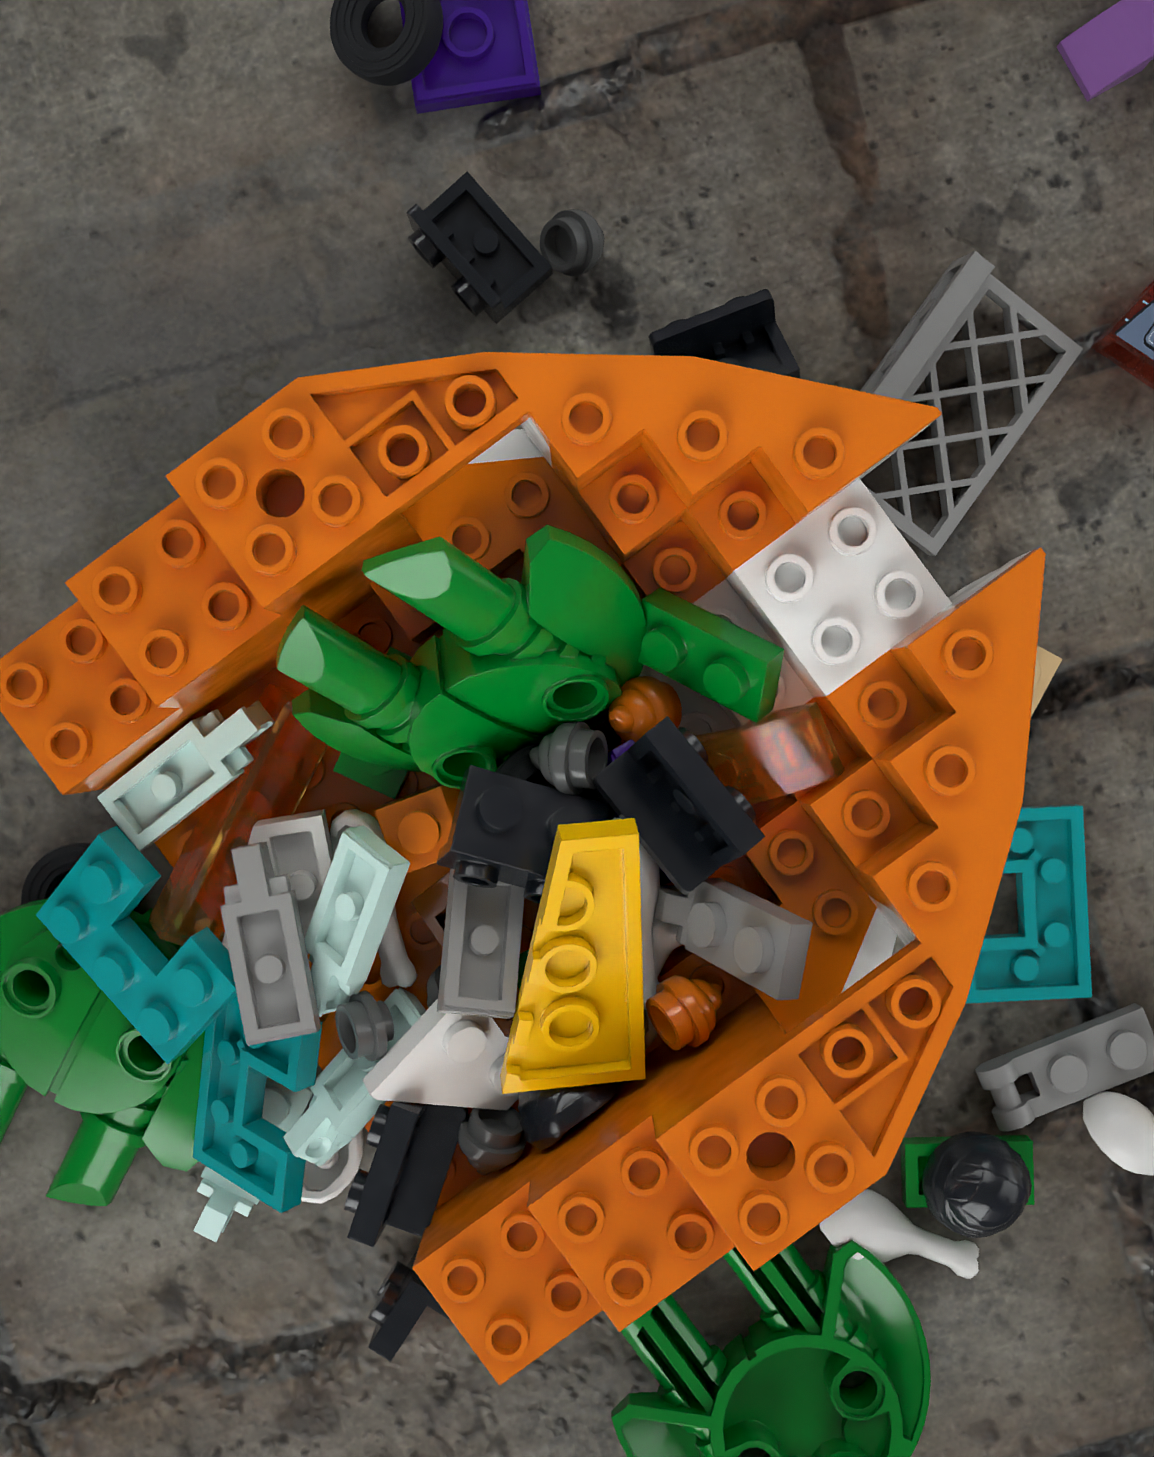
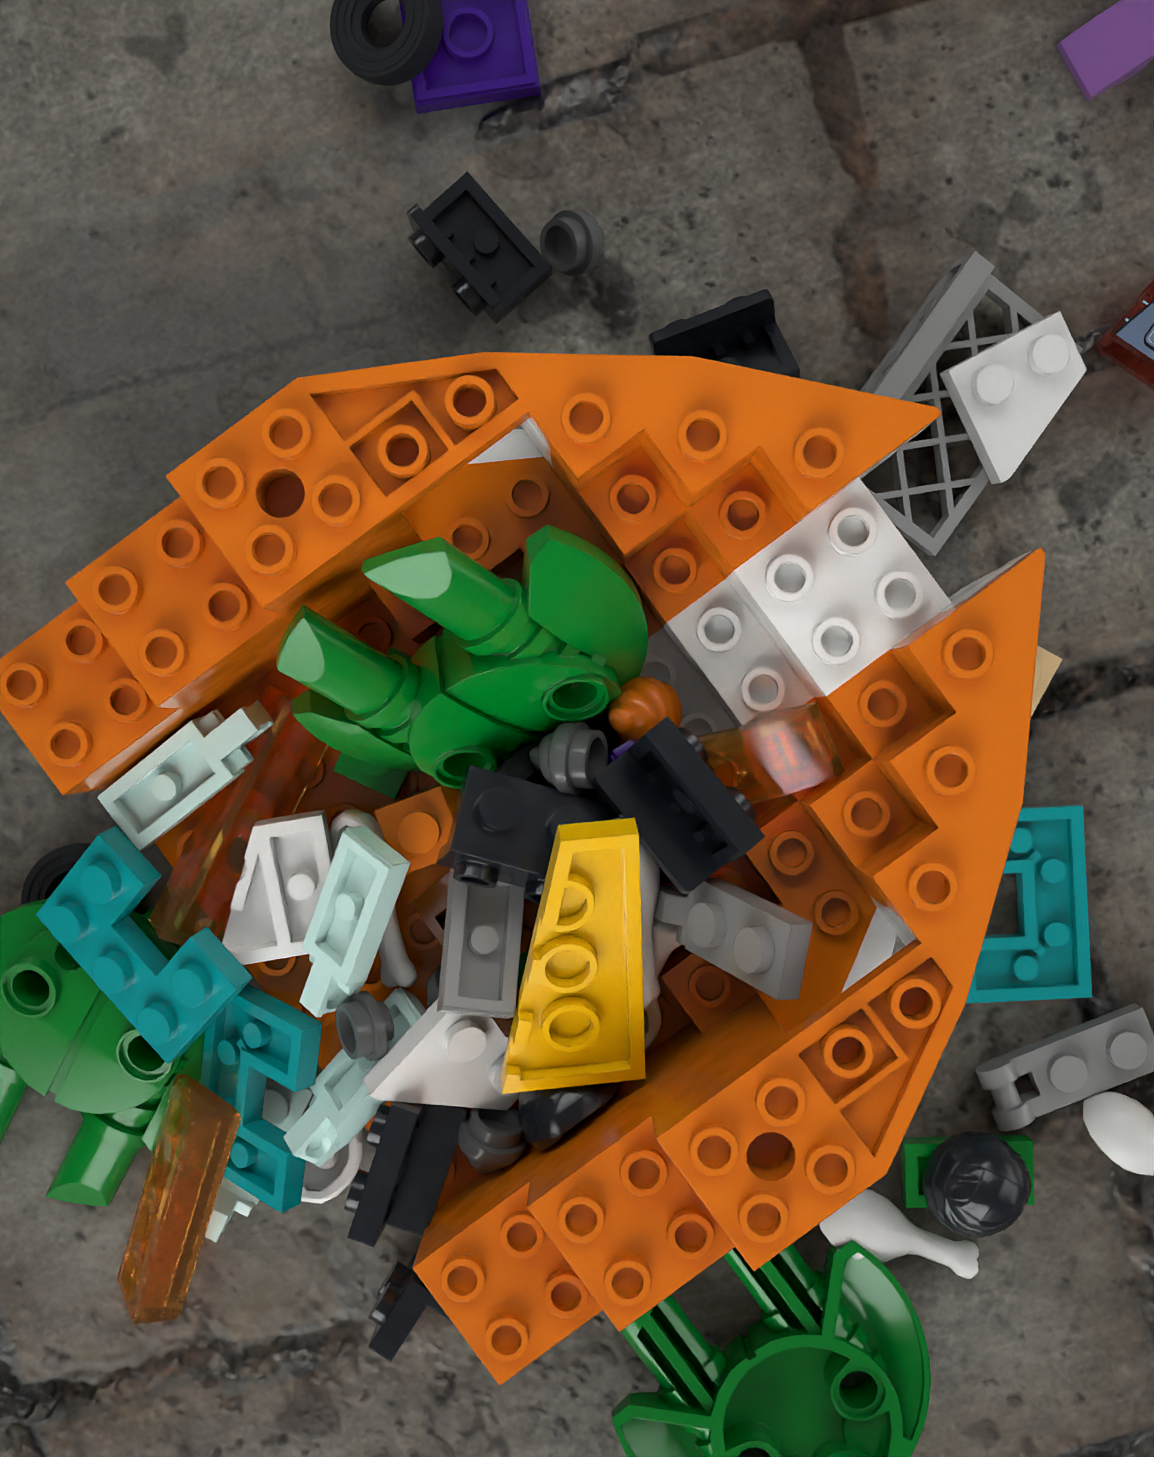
light grey hinge [220,842,321,1046] -> none
green plate [638,587,785,723] -> none
orange plate [646,975,722,1050] -> none
none -> clear orange slope [117,1074,241,1324]
none -> white wing [939,311,1087,484]

